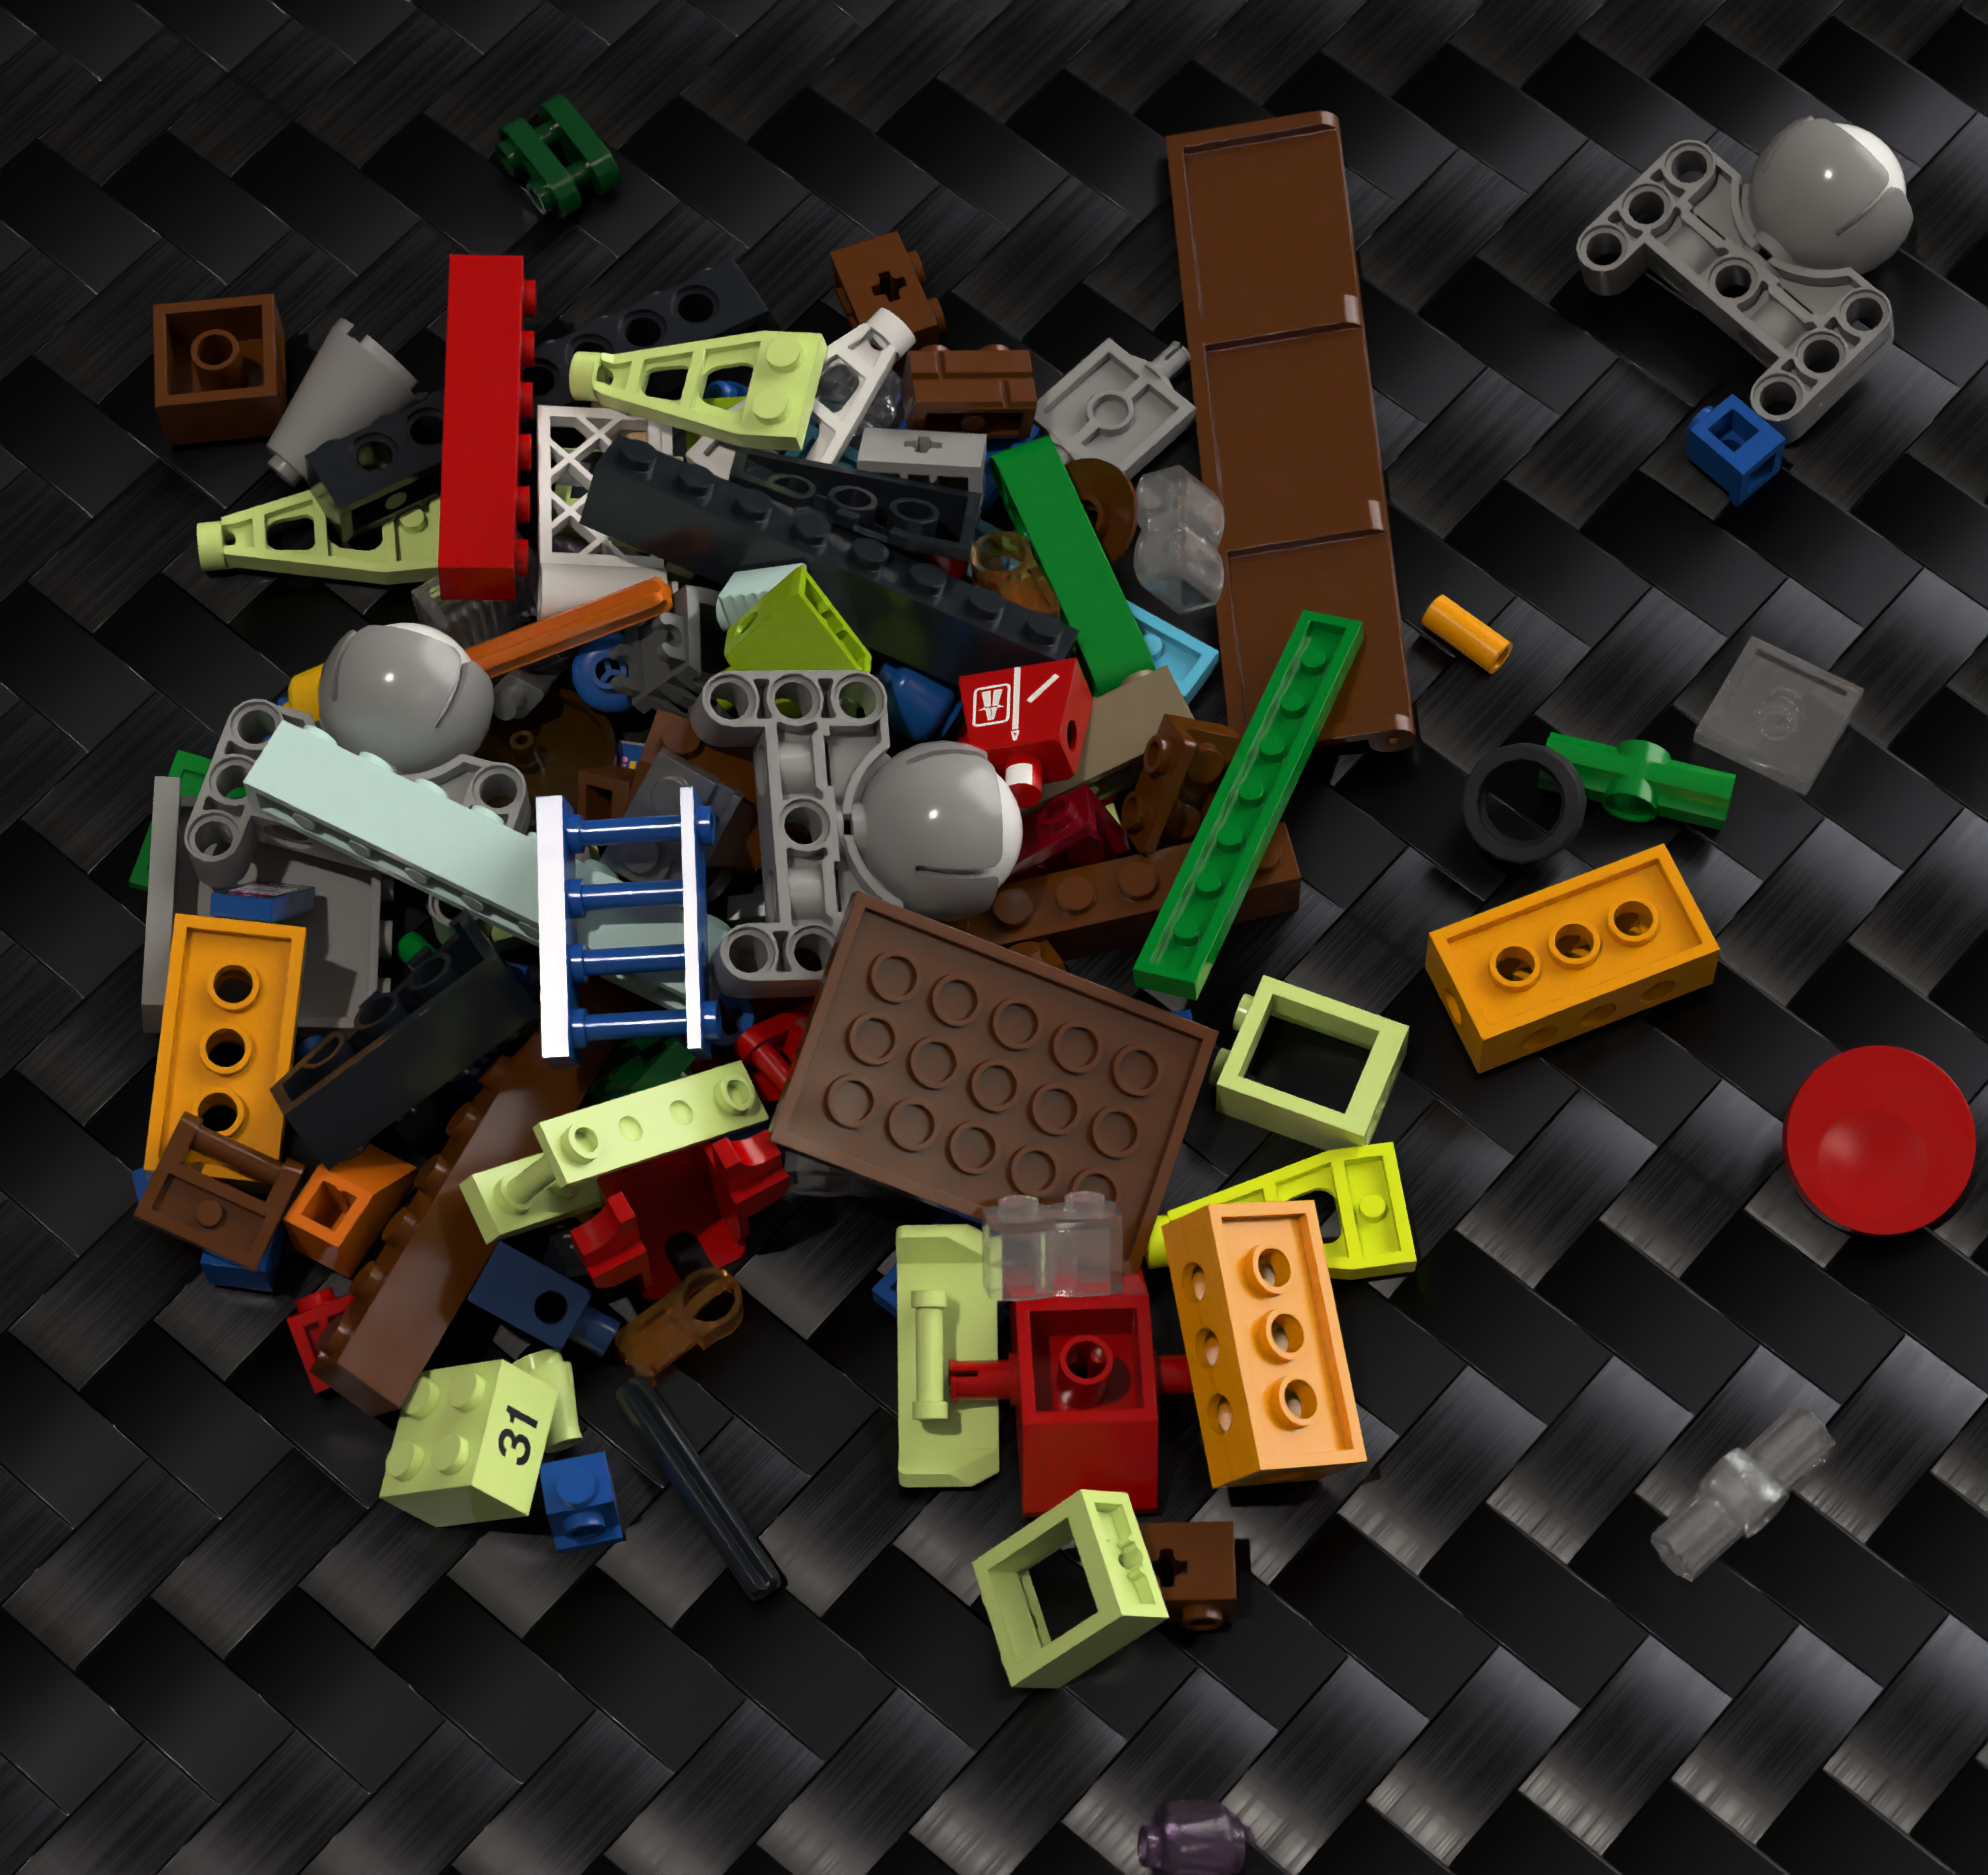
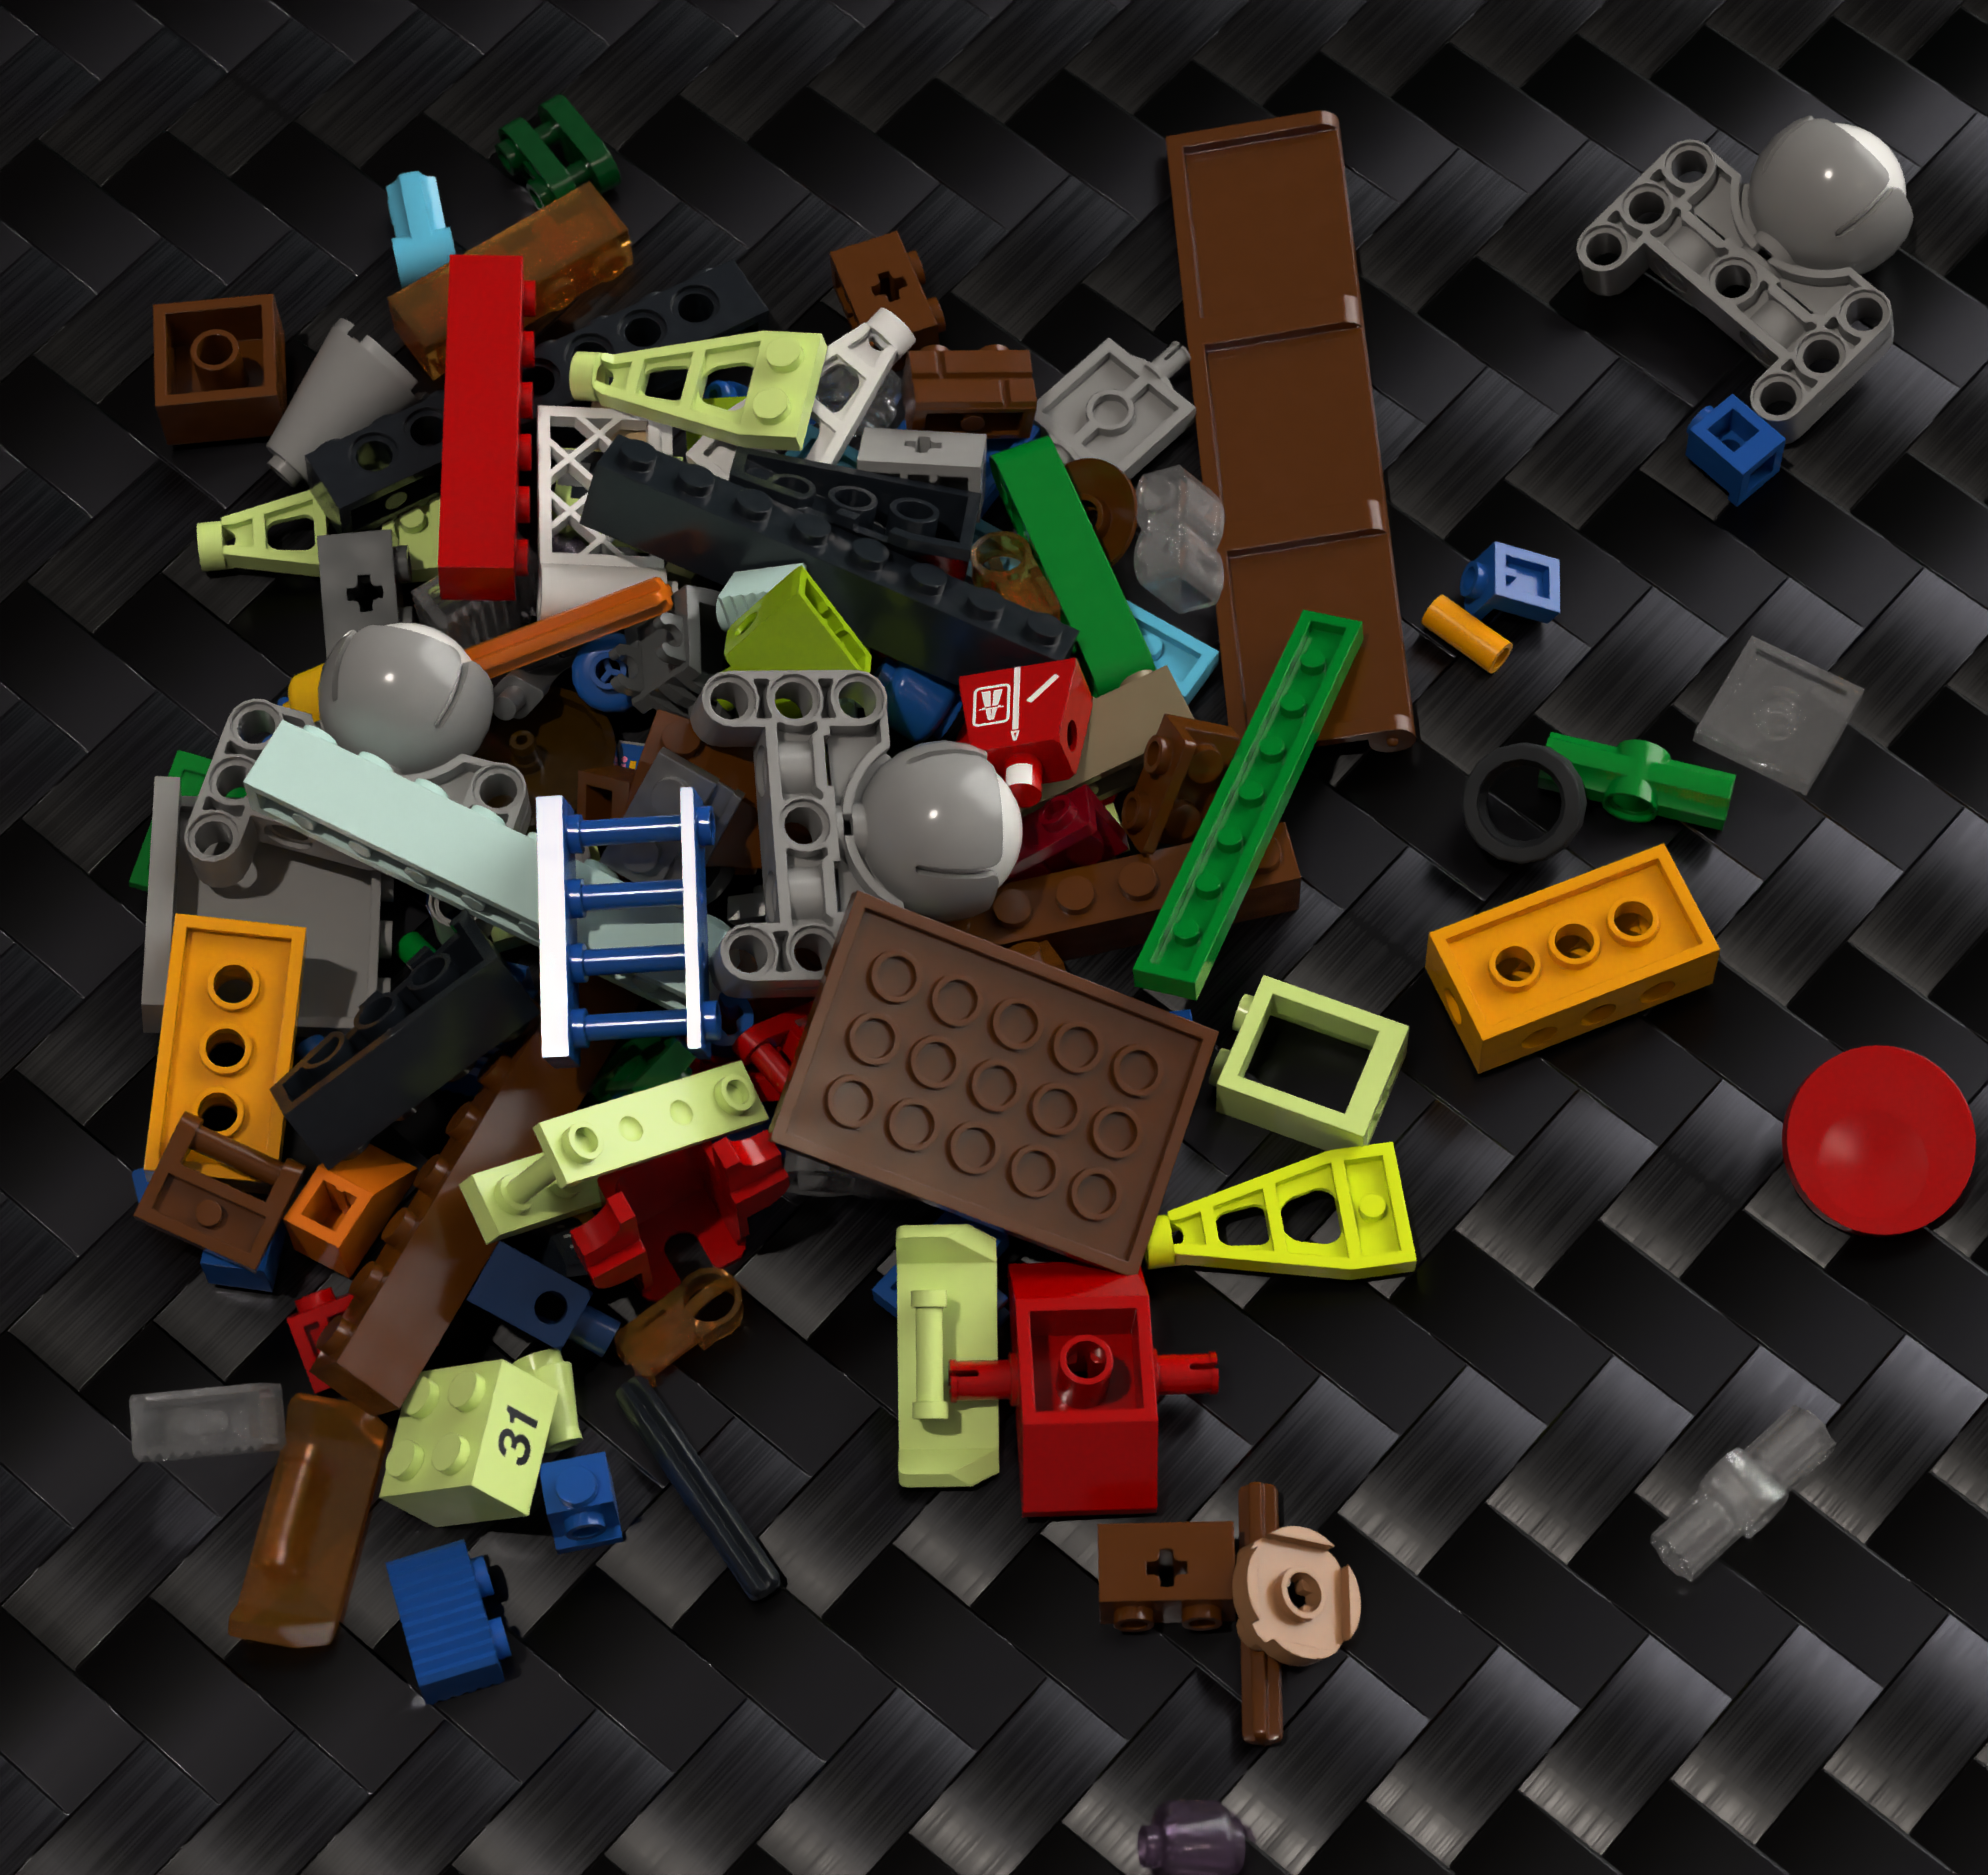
blue tile [210,881,315,924] -> none
yellowish green window [972,1489,1169,1688] -> none
clear brick [982,1191,1123,1301] -> none
light orange brick [1161,1200,1367,1489] -> none
none -> clear brick [129,1383,286,1462]
none -> clear orange piece [228,1393,388,1648]
none -> dark grey brick [317,529,416,658]
none -> blue brick [385,1539,512,1704]
none -> medium azure piece [386,171,456,291]
none -> clear orange brick [387,181,634,380]
none -> medium nougat plate [1232,1526,1361,1666]
none -> reddish brown axle [1238,1482,1283,1746]
none -> blue bracket [1460,541,1560,624]

